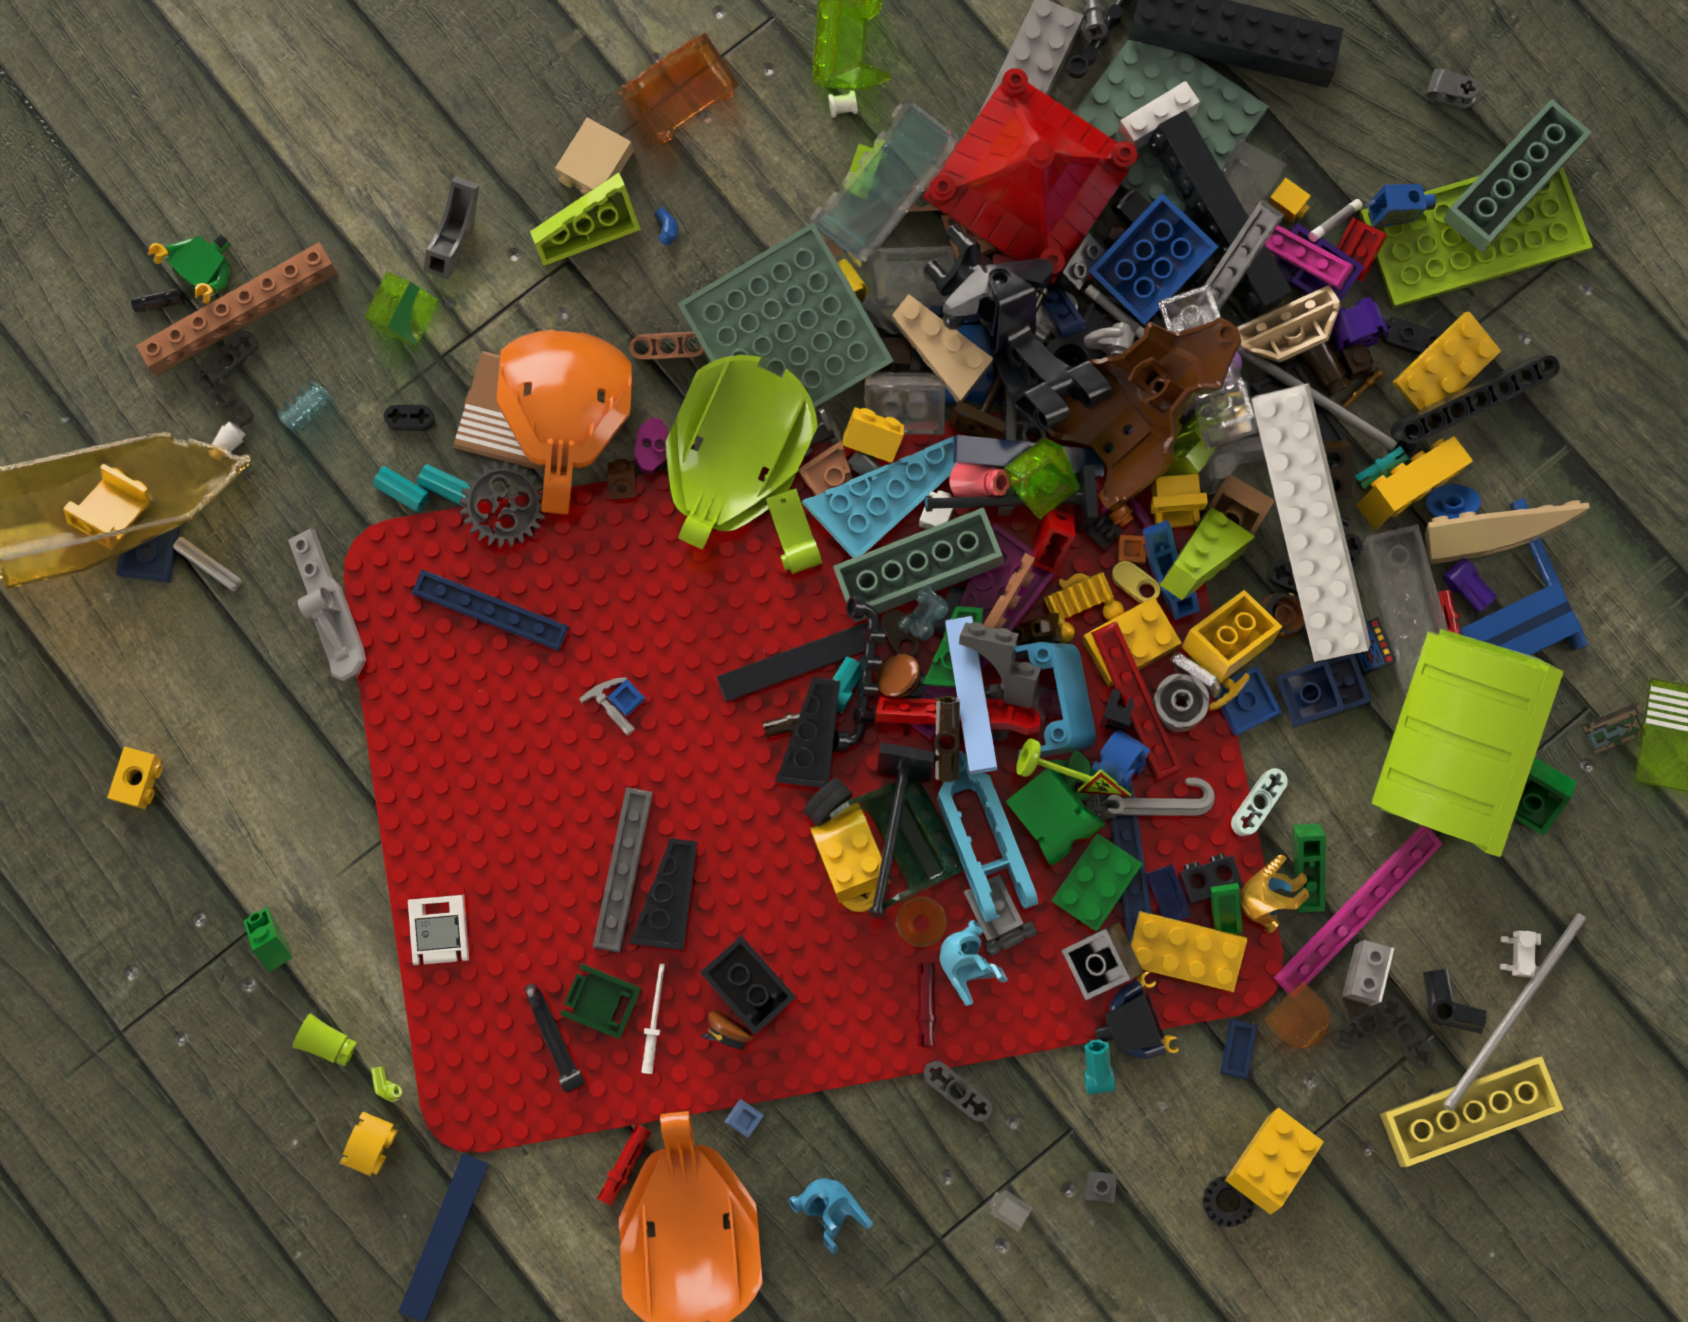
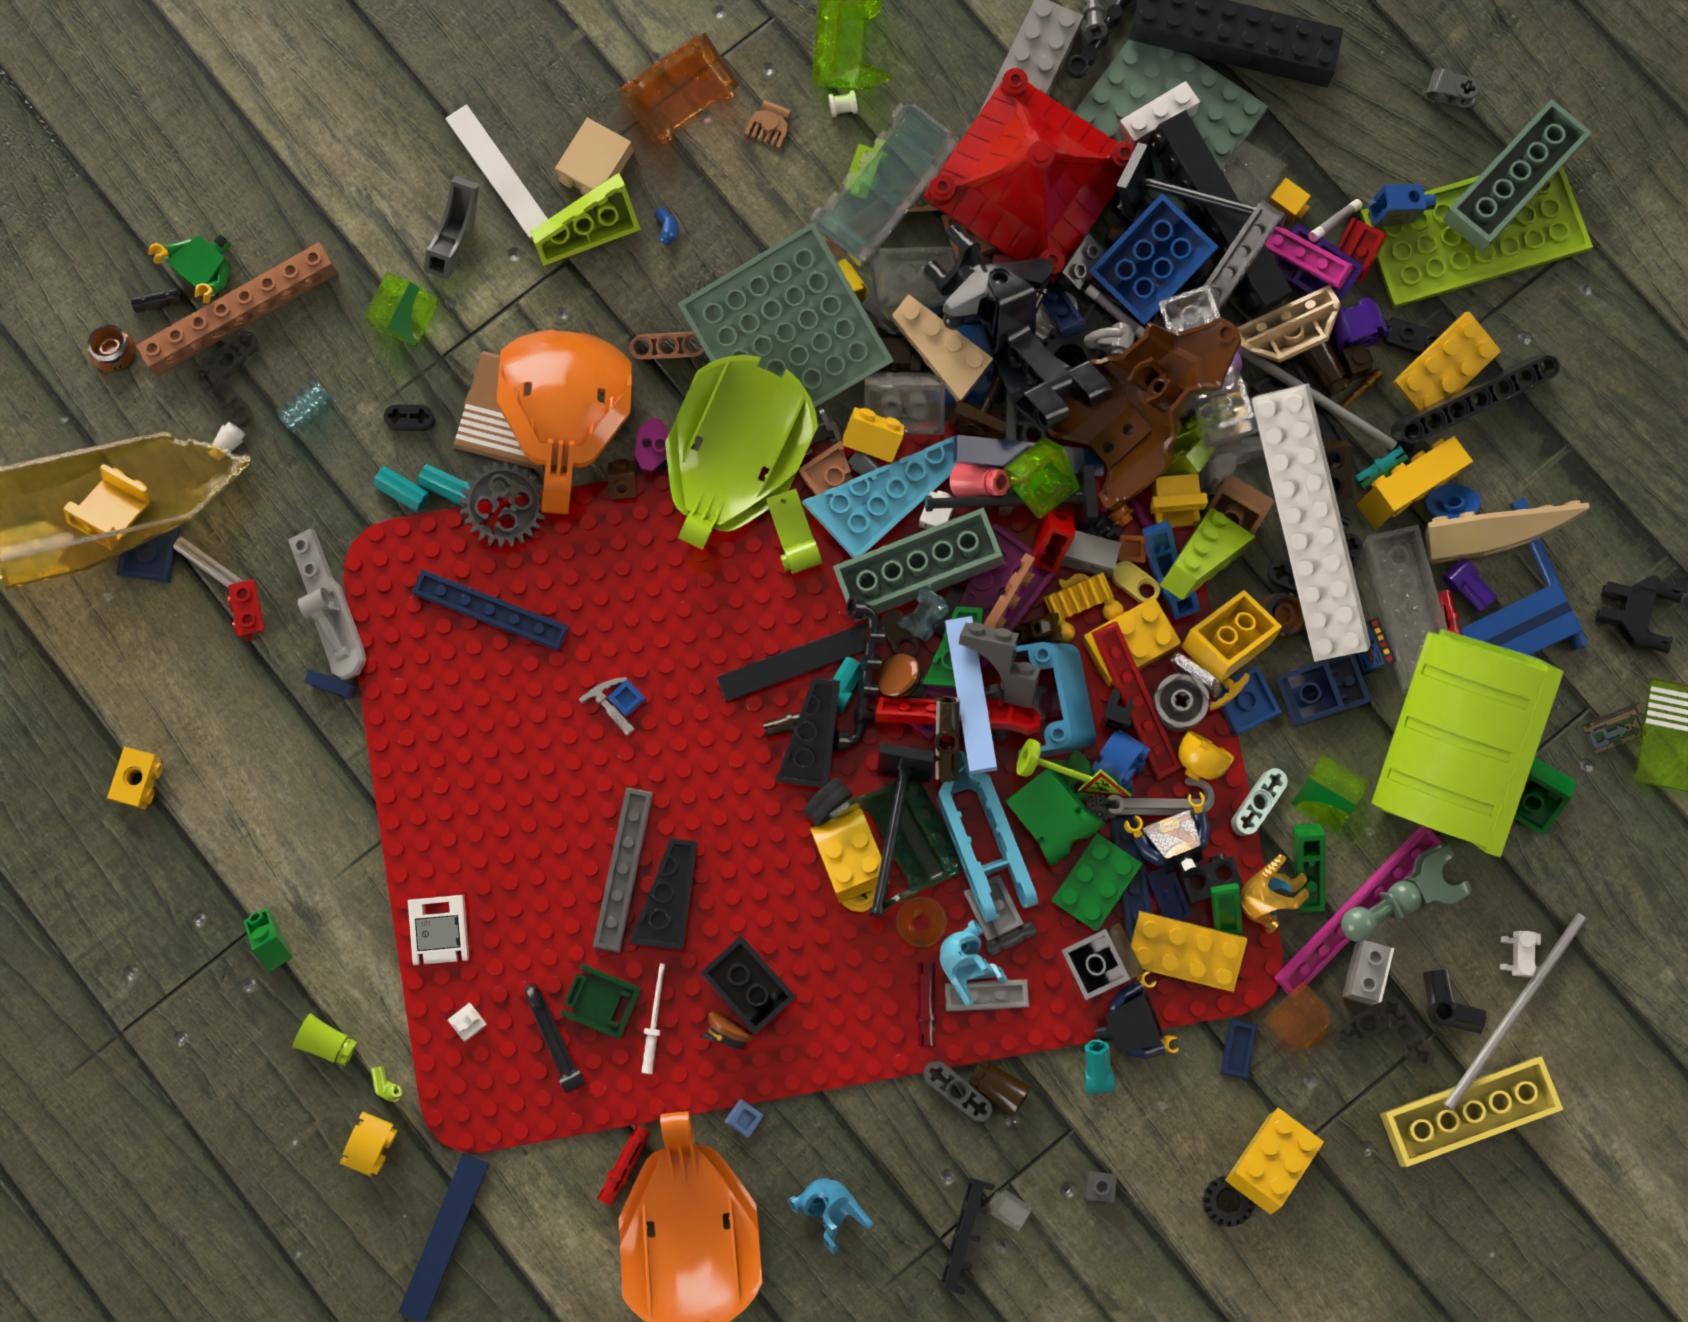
none -> dark orange piece [87,324,135,373]
none -> red bracket [227,580,265,642]
none -> dark blue beam [304,670,356,700]
none -> white tile [445,104,548,241]
none -> white tile [448,1003,487,1042]
none -> medium nougat piece [744,100,791,150]
none -> black hinge [939,1177,995,1295]
none -> light grey tile [945,979,1029,1012]
none -> dark brown plant [969,1060,1033,1118]
none -> light grey hinge [1060,530,1121,579]
none -> black tile [1116,142,1286,227]
none -> torso [1124,792,1210,878]
none -> yellow cylinder [1179,731,1235,781]
none -> clear neon green slope [1290,754,1370,832]
none -> sand green piece [1341,844,1472,942]
none -> black connector [1595,575,1684,654]

